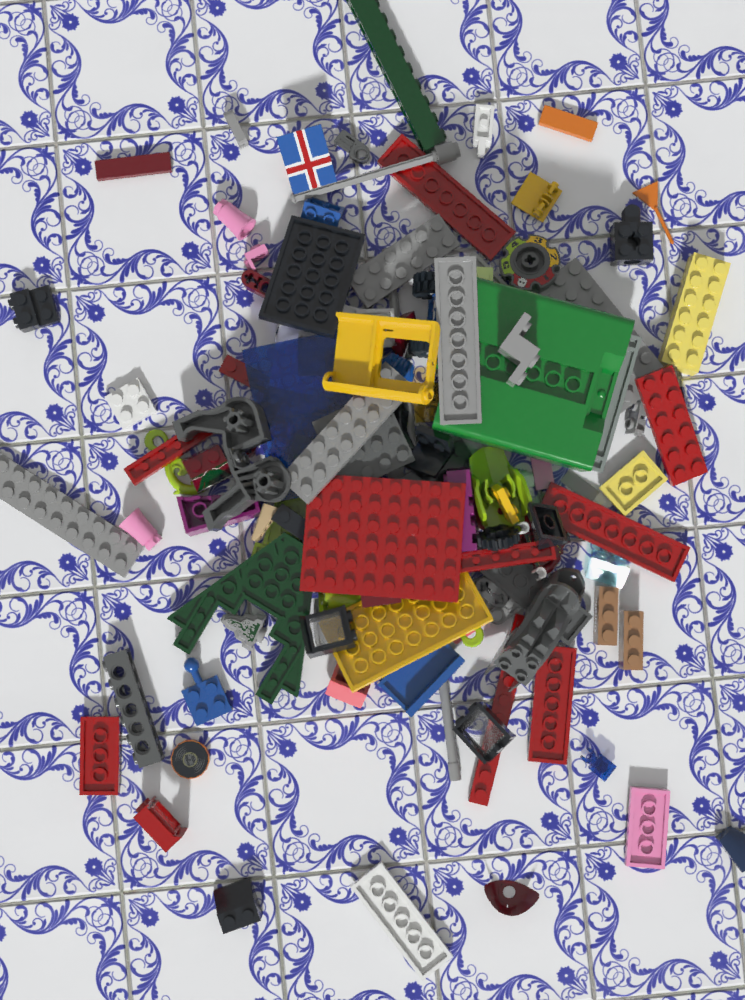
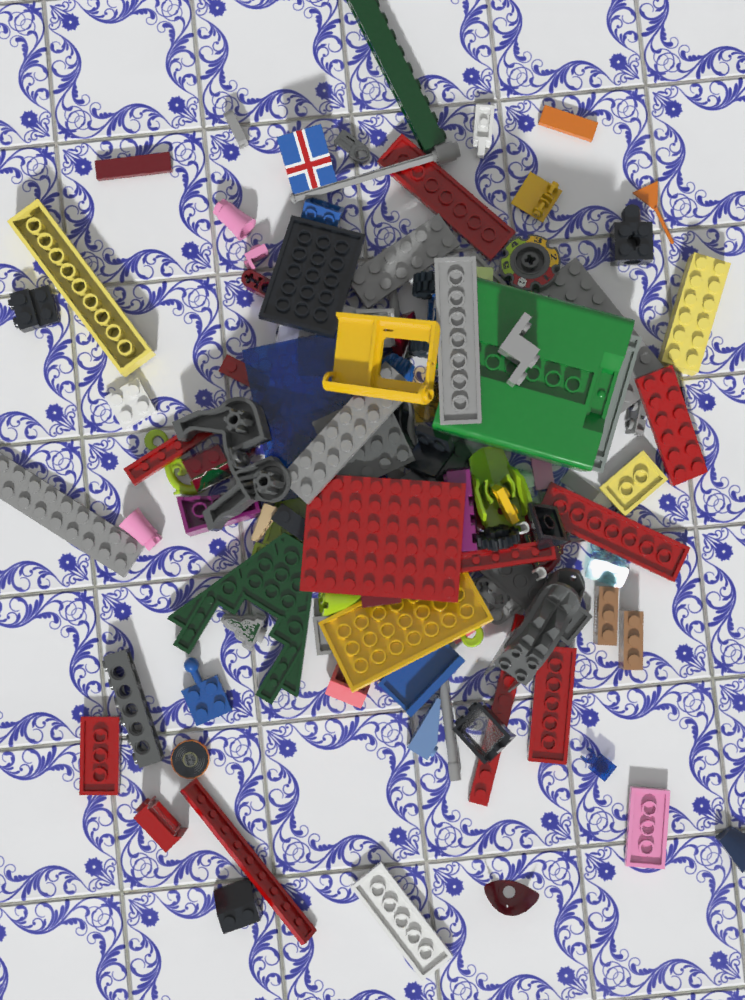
black window [298,605,358,659] -> none
none -> light yellow brick [7,199,156,377]
none -> red plate [180,778,317,945]
none -> medium blue slope [407,695,441,760]

